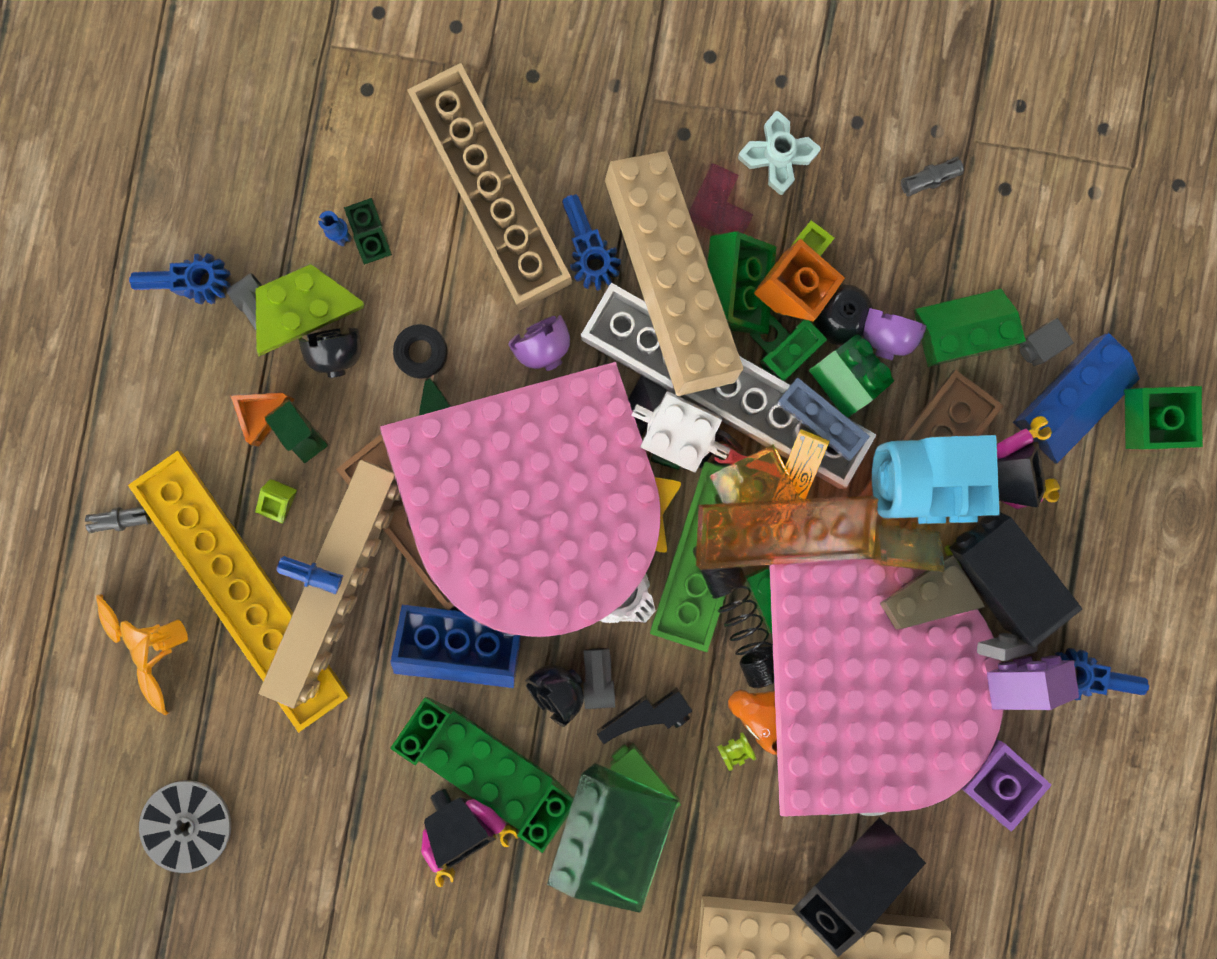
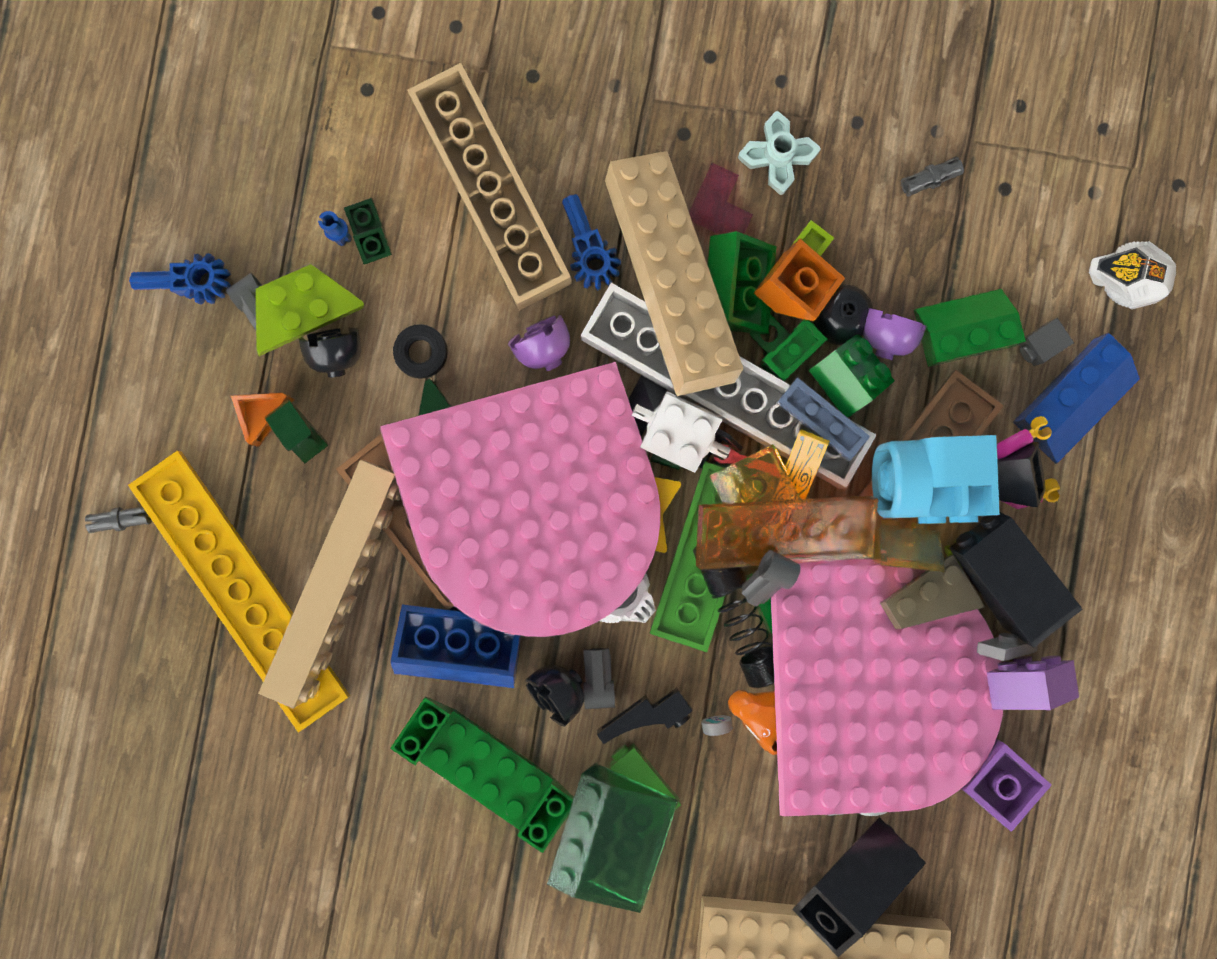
light orange plant [96,594,188,715] -> none
light grey piece [139,780,231,873] -> none
lime slope [255,479,297,524] -> none
blue axle [277,556,343,595] -> none
black torso [421,789,518,887] -> none
lime bush [717,732,756,771] -> none
blue gear [1055,648,1149,700] -> none
green brick [1124,386,1203,449] -> none
none -> light grey tile [701,715,733,736]
none -> dark grey piece [741,550,801,607]
none -> white helmet [1089,241,1176,309]

